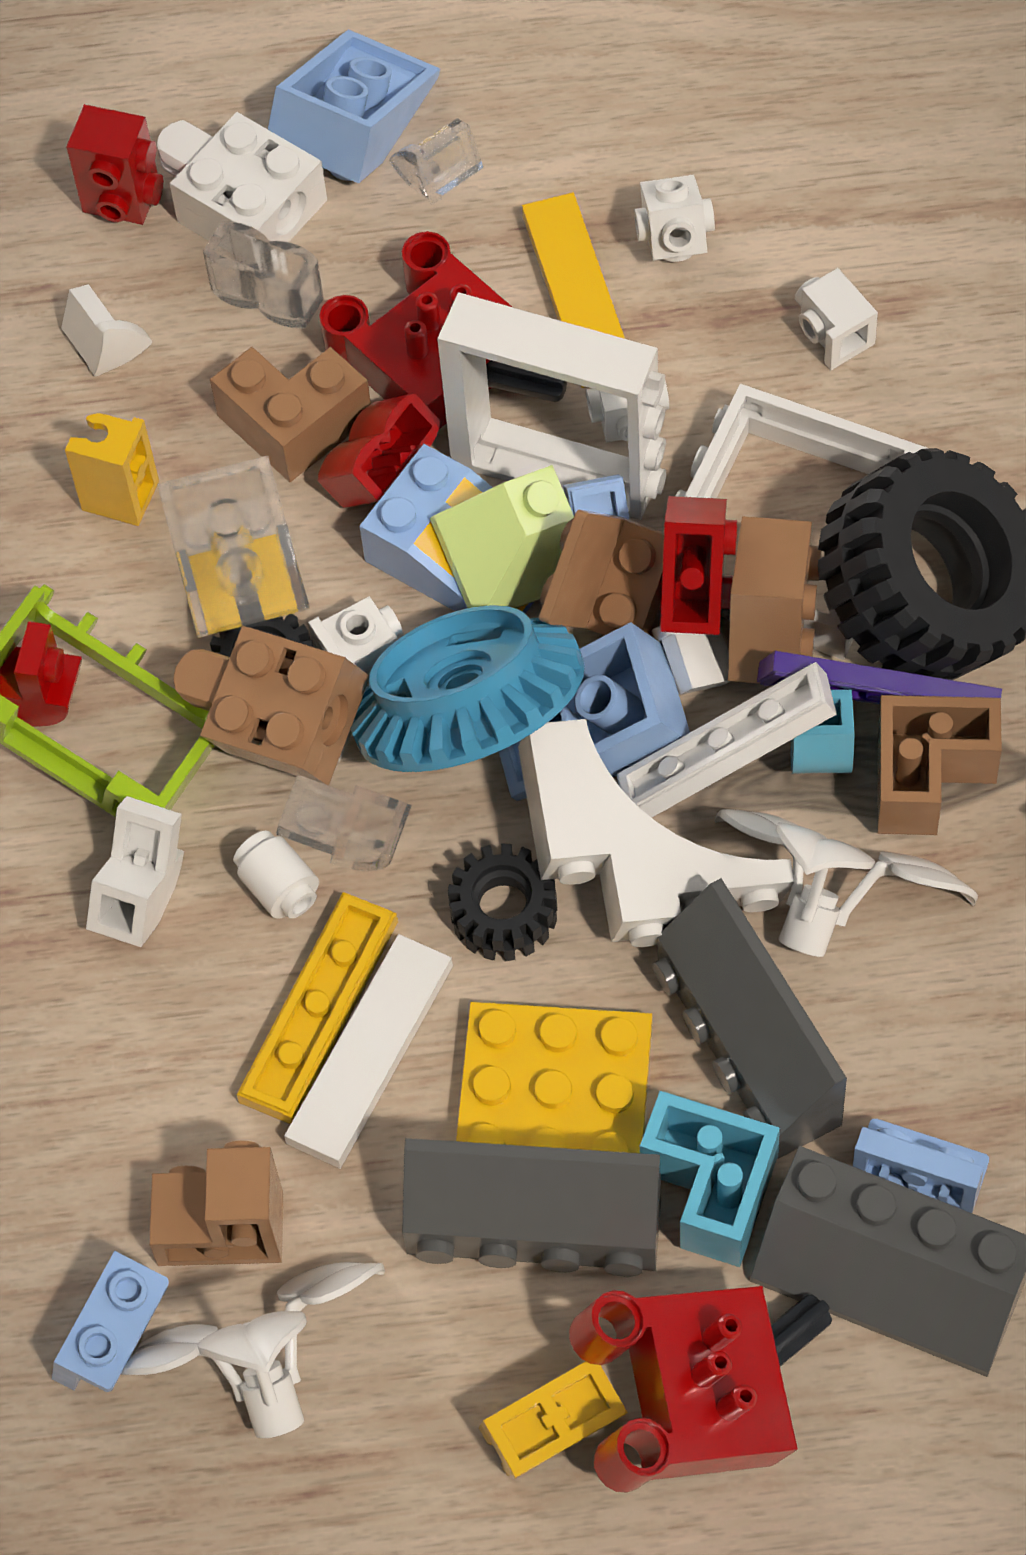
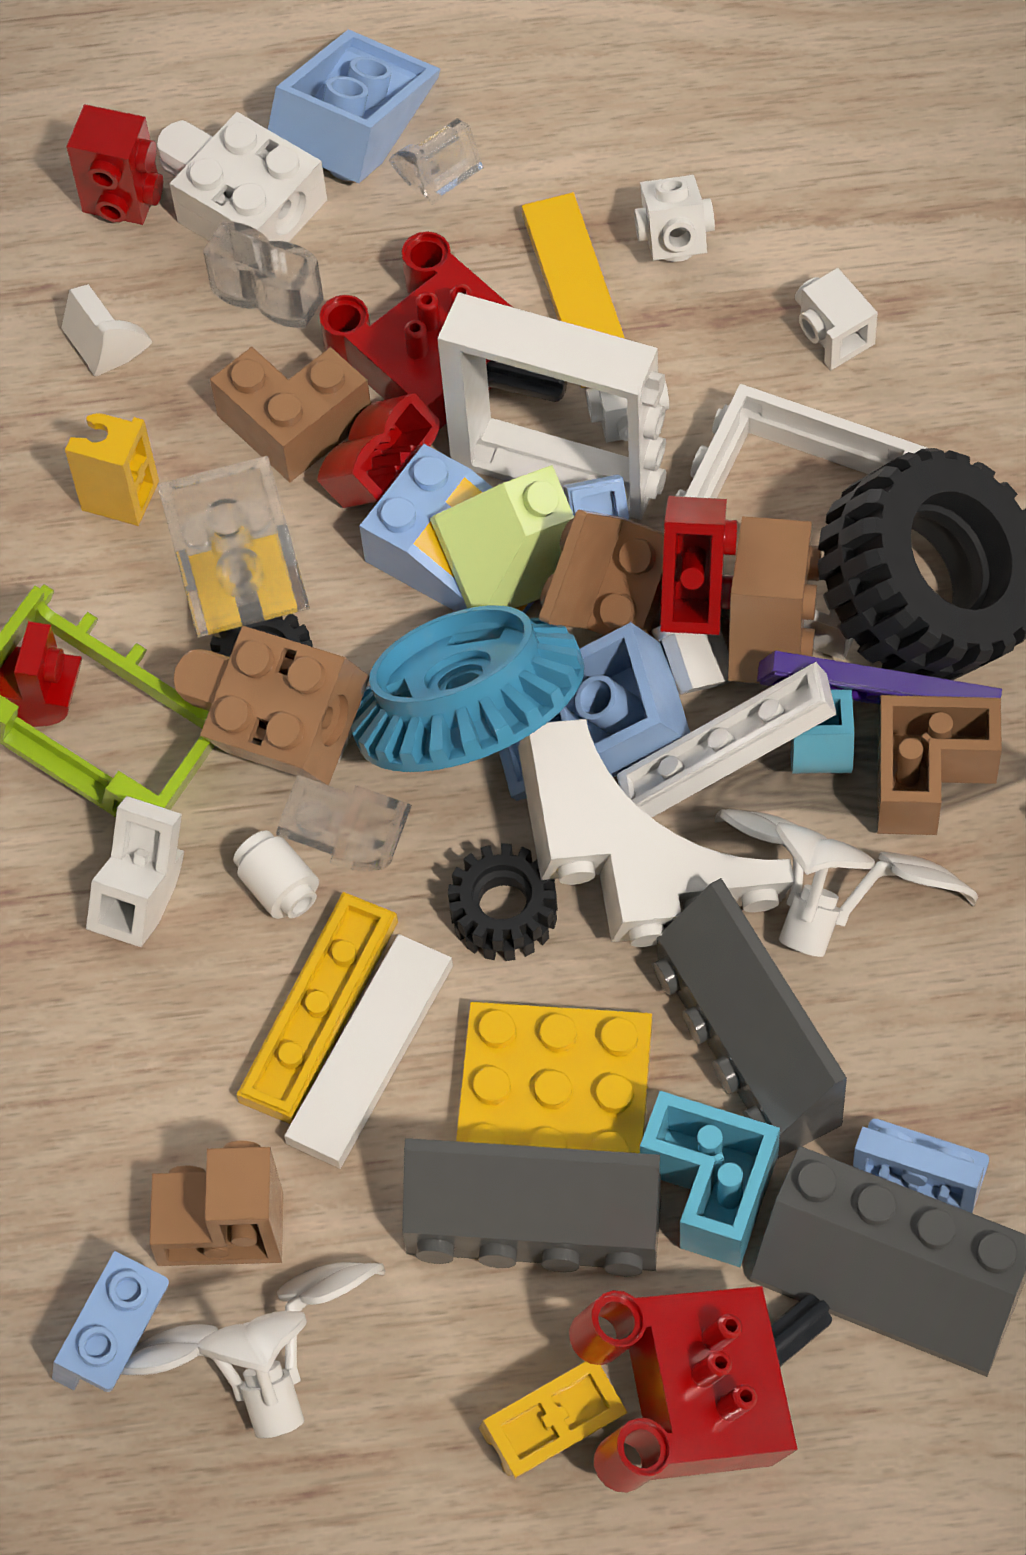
white brick [308,596,404,676] -> none

